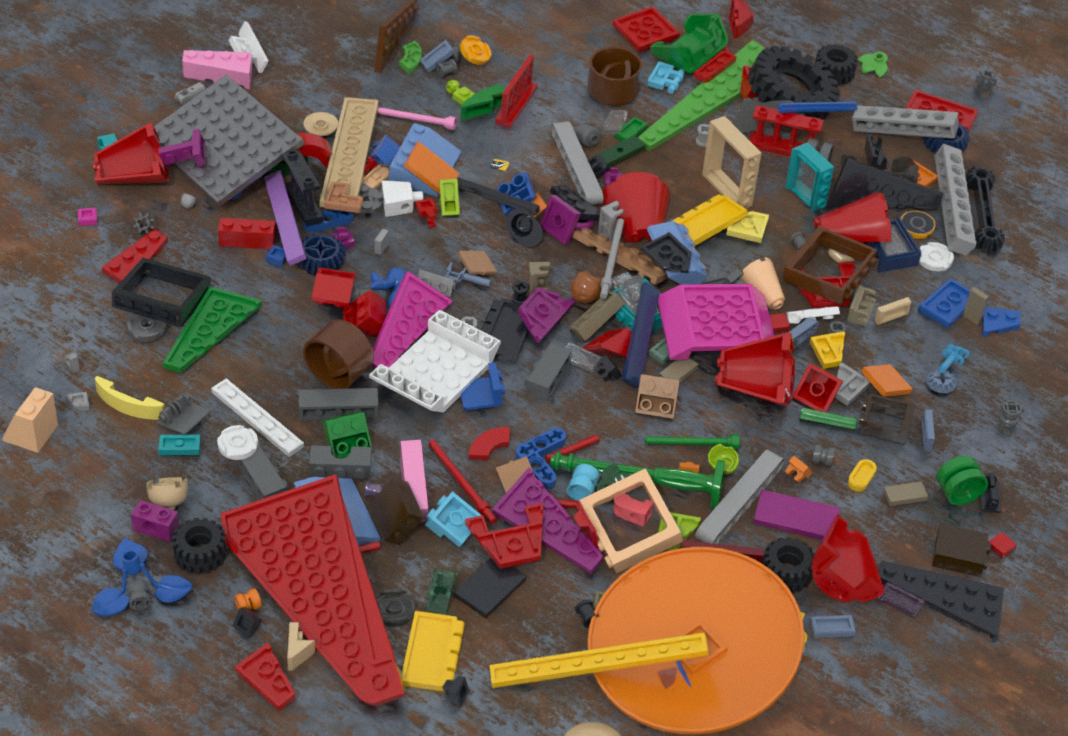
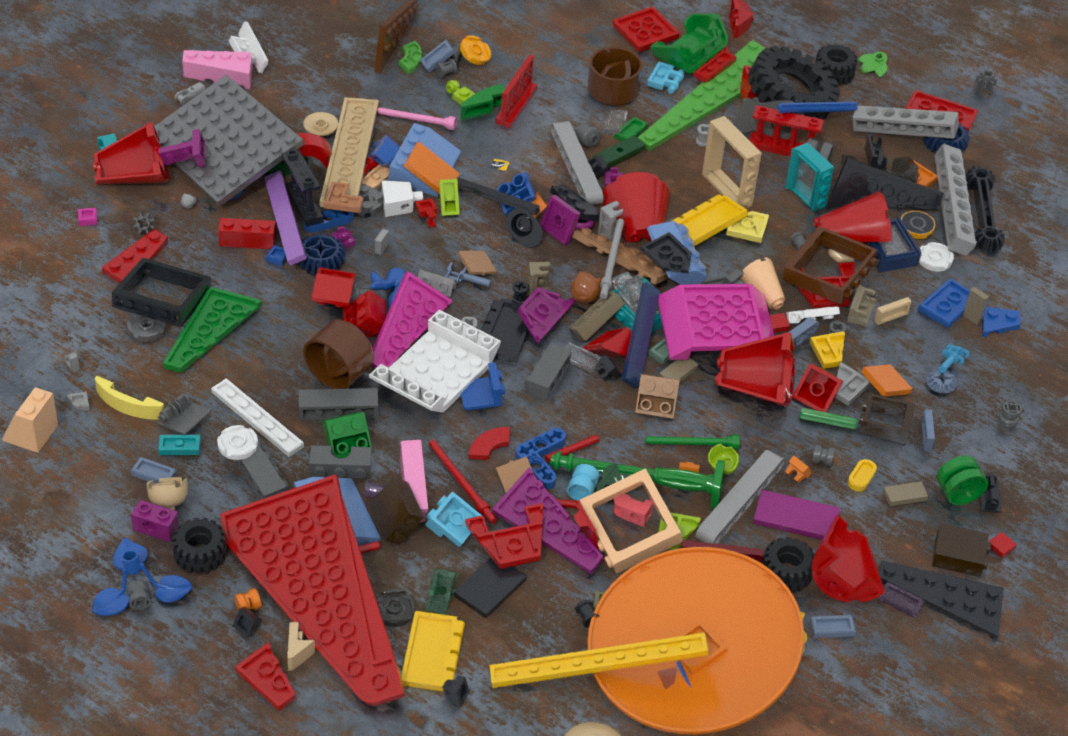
none -> sand blue tile [131,457,177,484]

